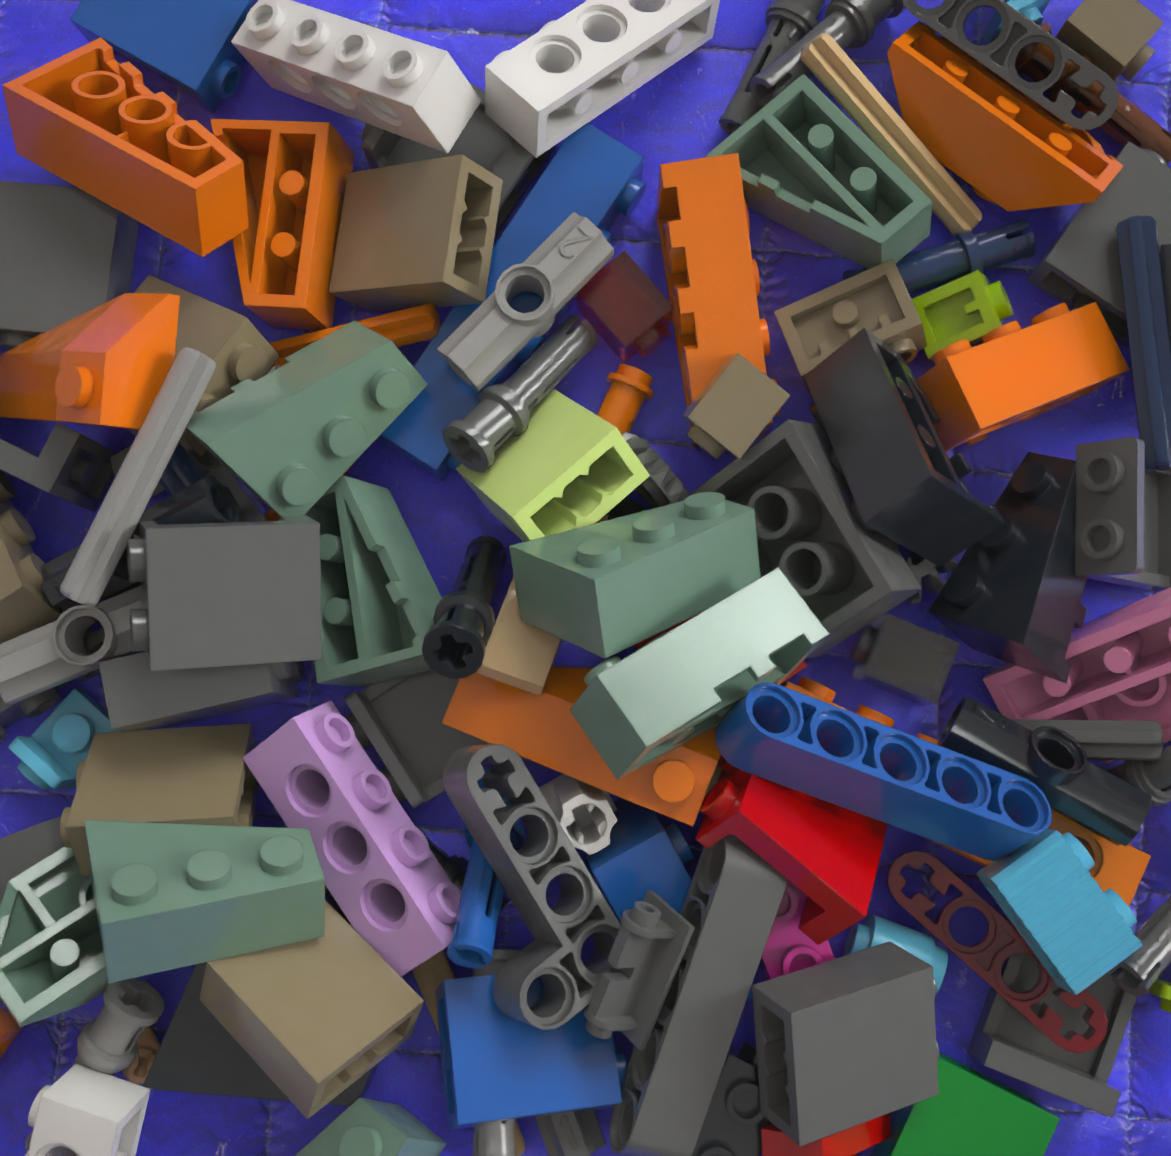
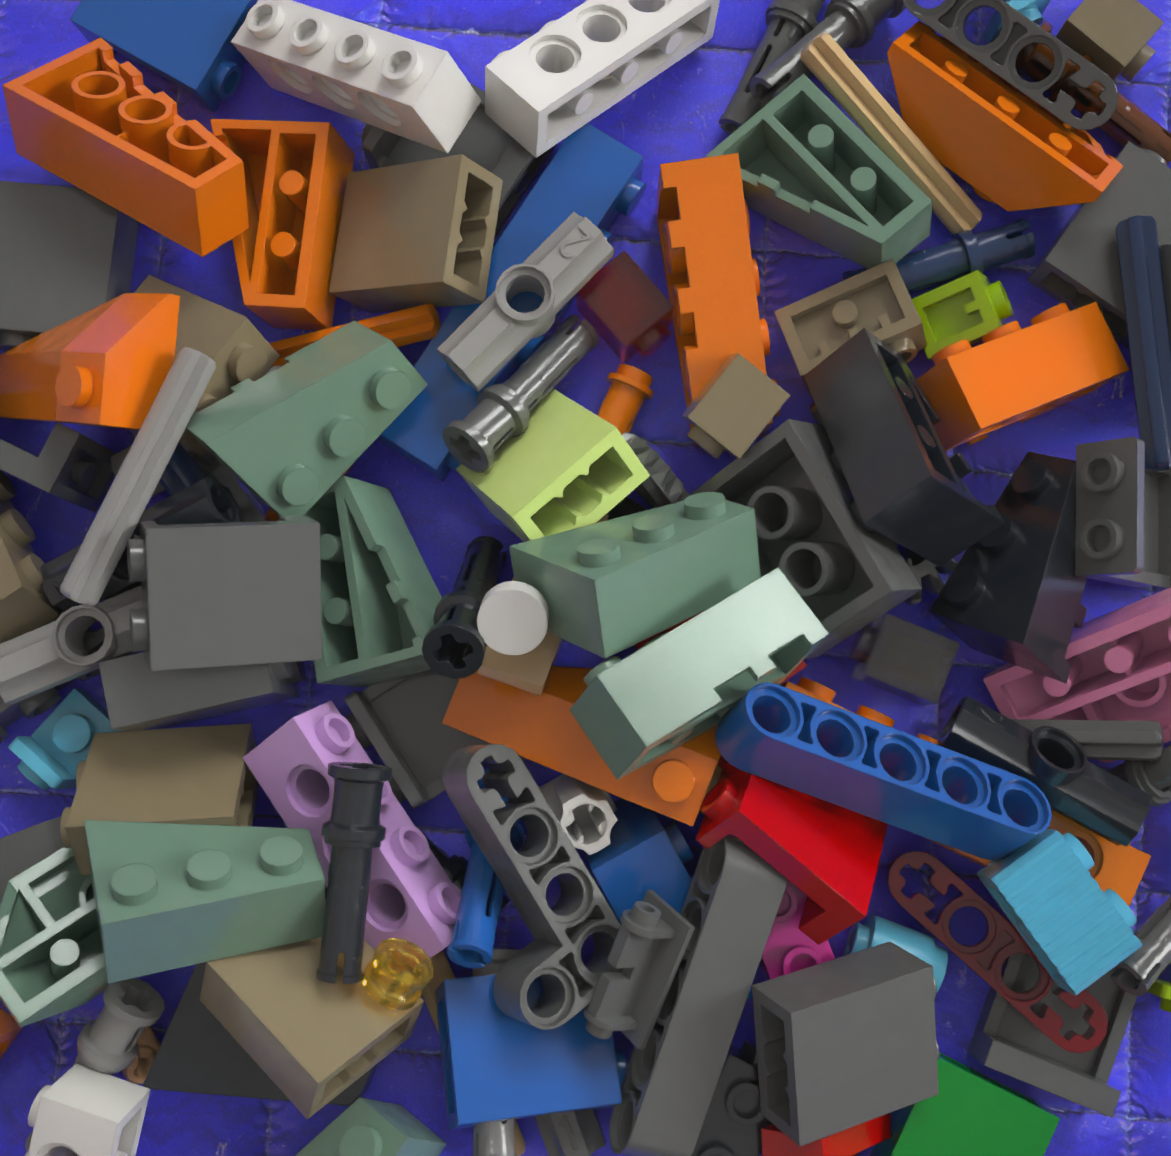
none -> black pin [316,762,392,984]
none -> clear yellow bush [362,938,434,1010]
none -> white tile [477,581,549,655]

